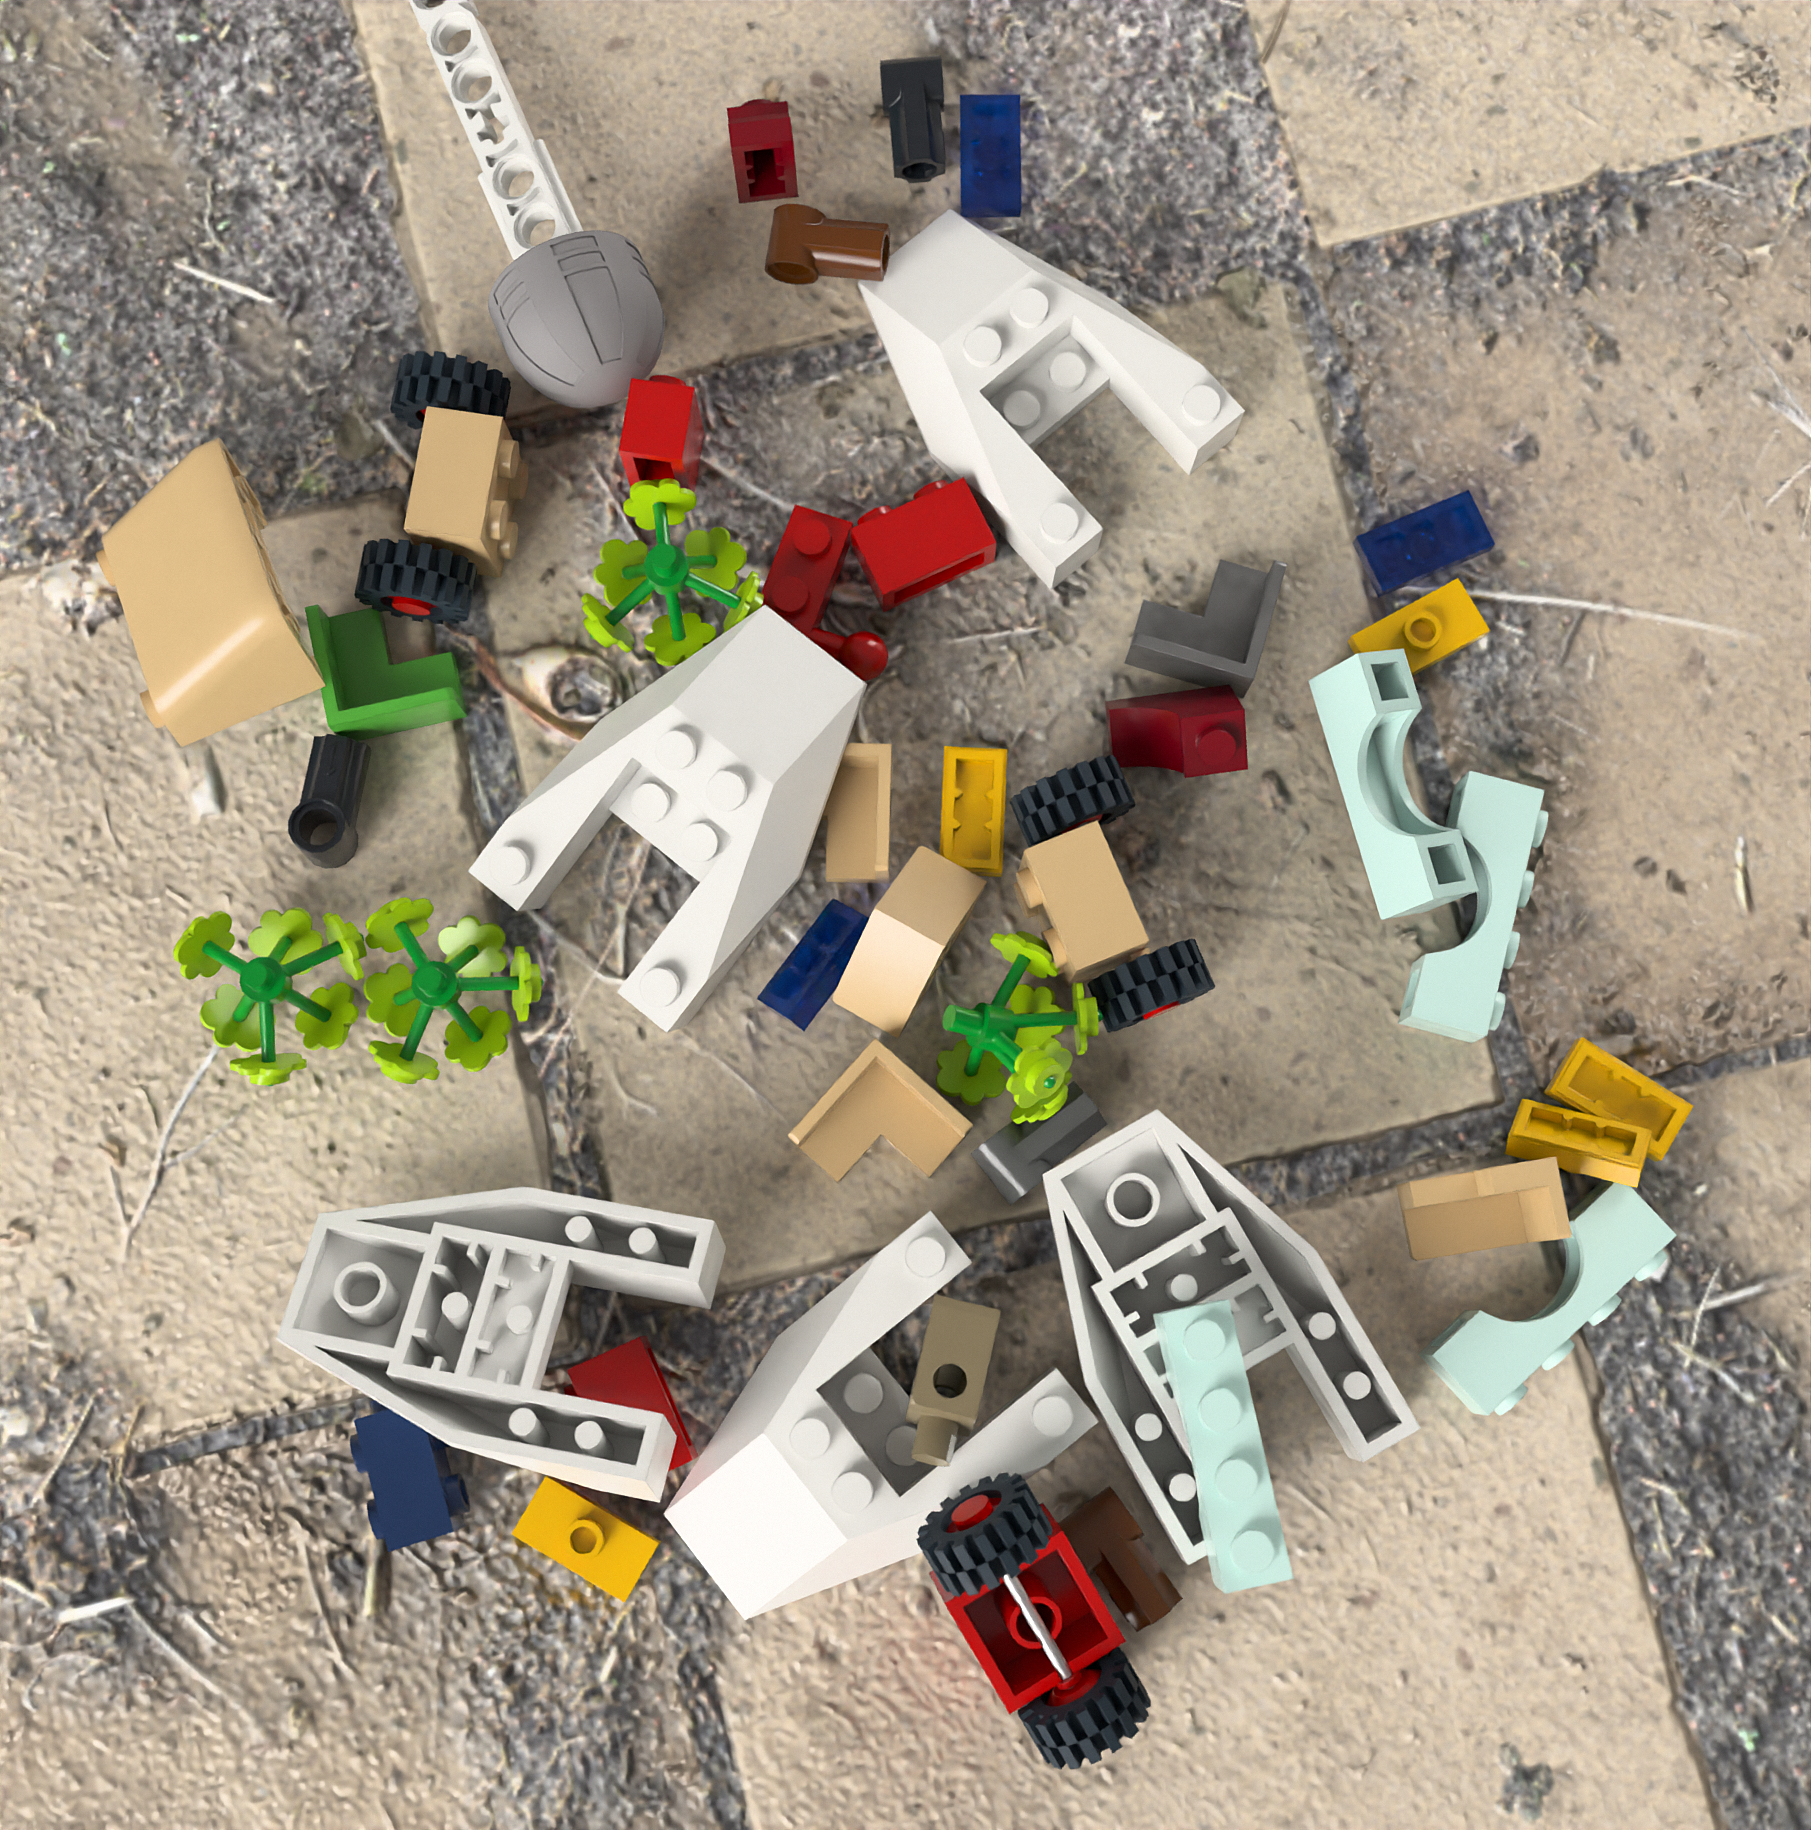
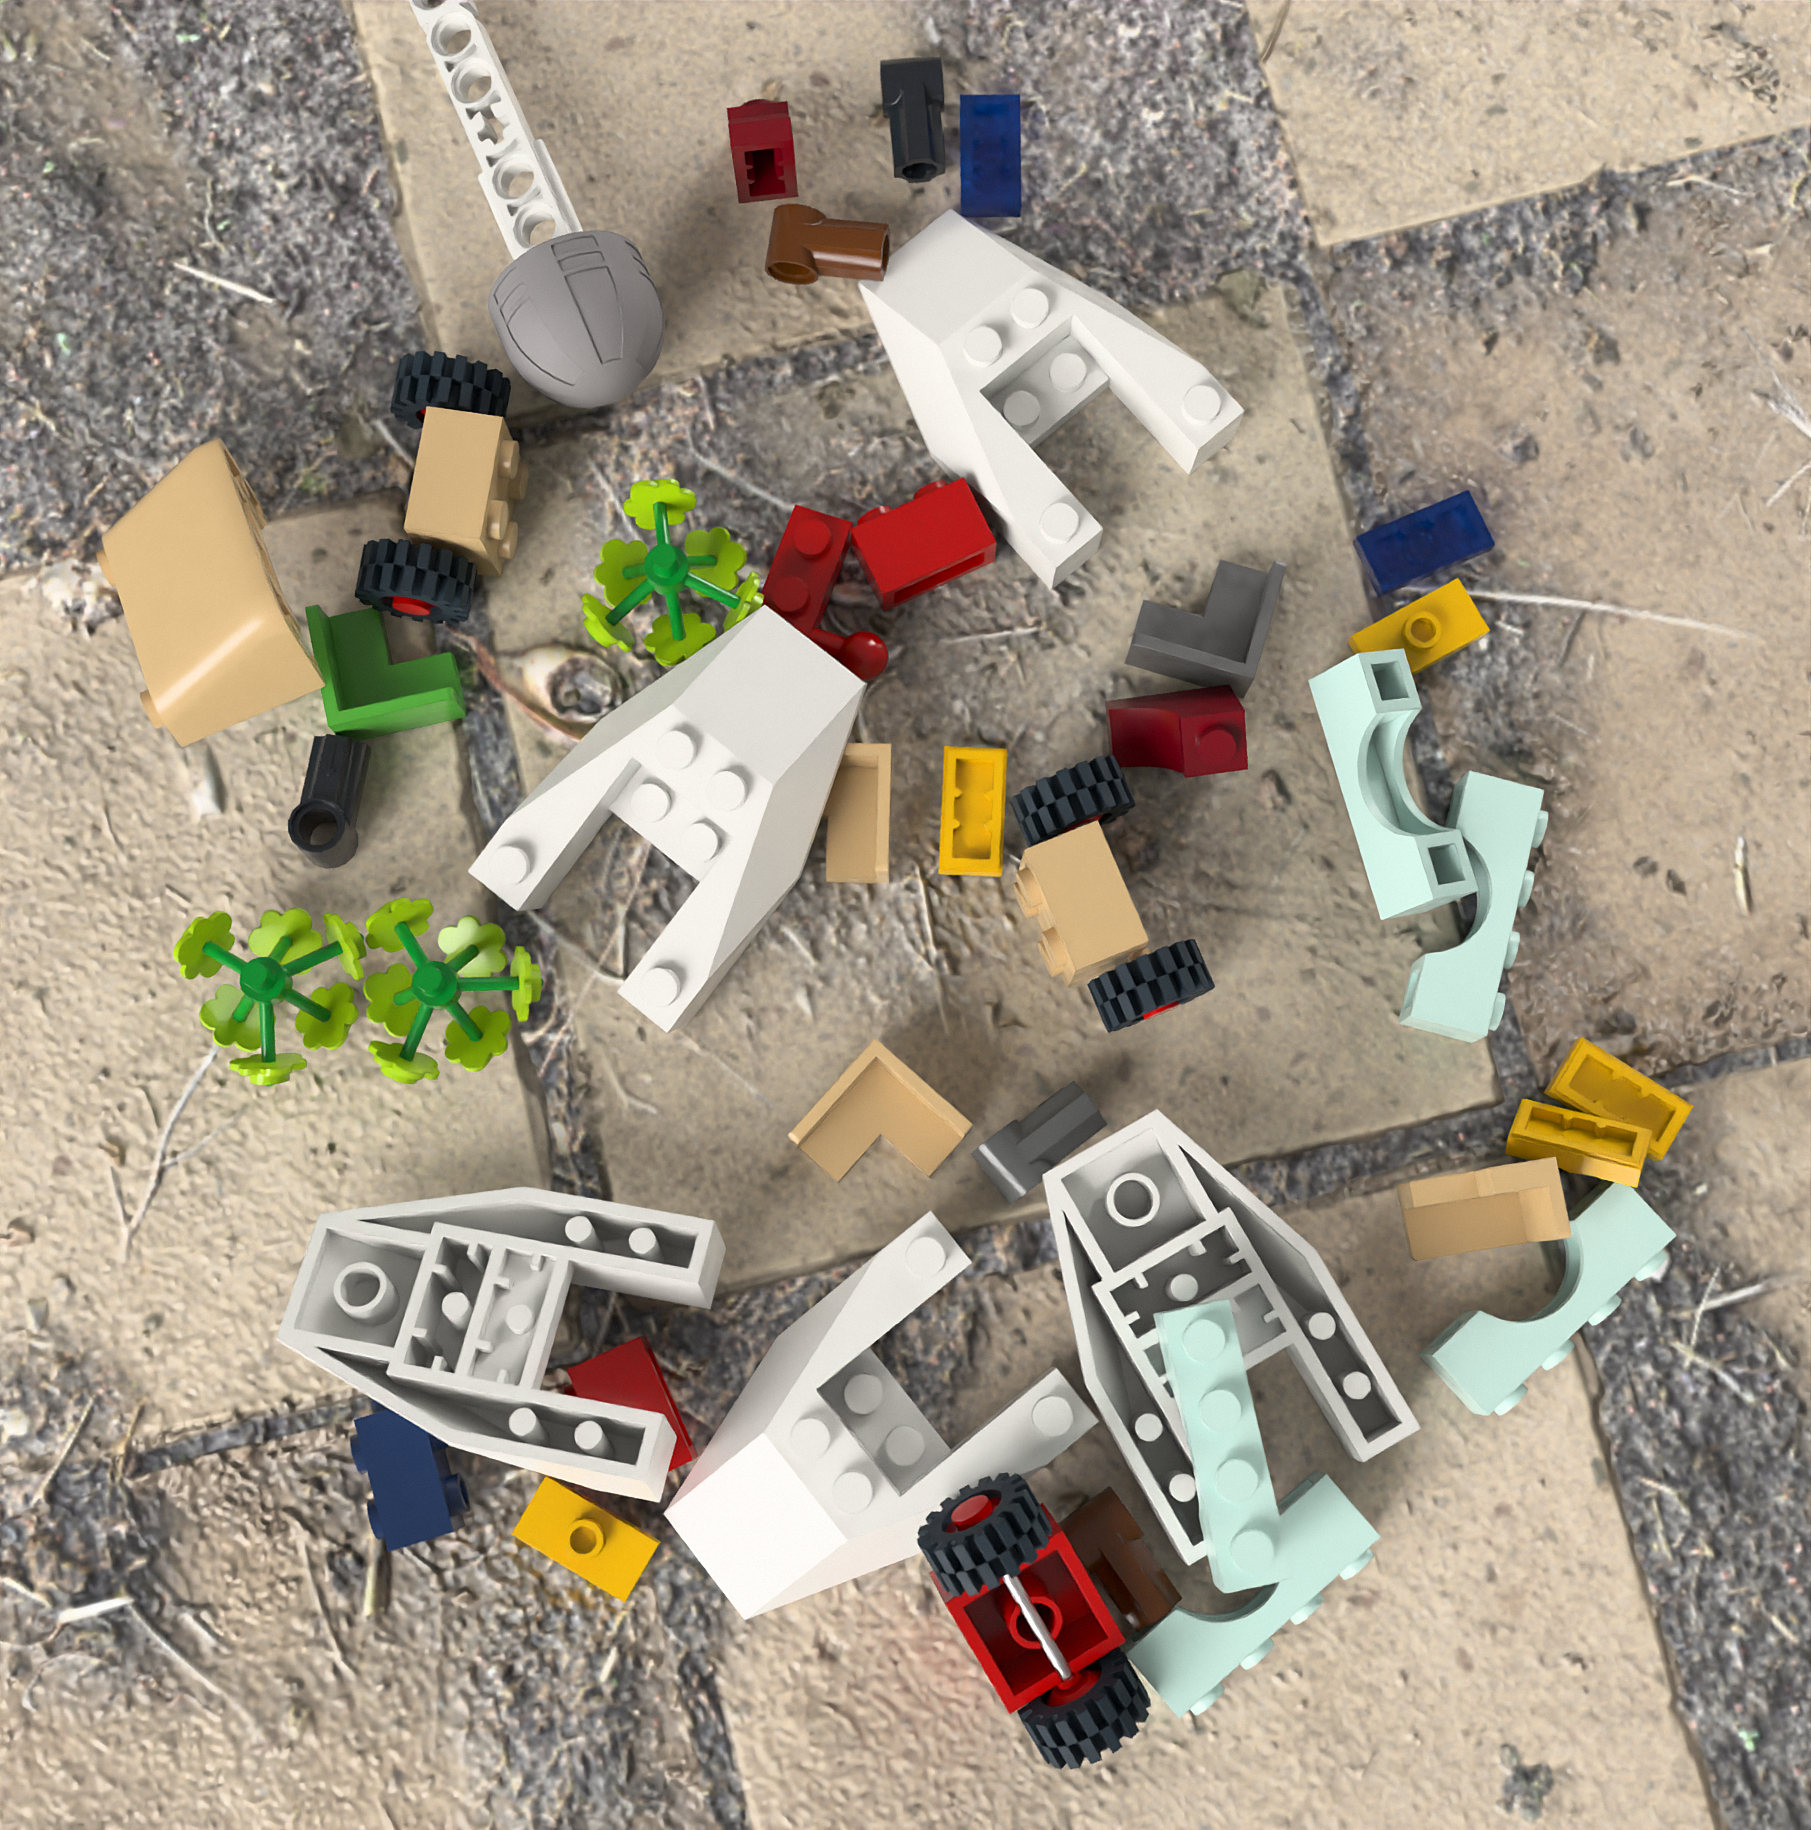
red piece [619,375,704,493] -> none
clear blue plate [757,898,869,1031] -> none
tan panel [833,846,987,1038] -> none
dark tan torso [905,1294,1001,1467] -> none
lime plant [936,931,1103,1124] -> none
none -> light aqua arch [1120,1470,1381,1719]

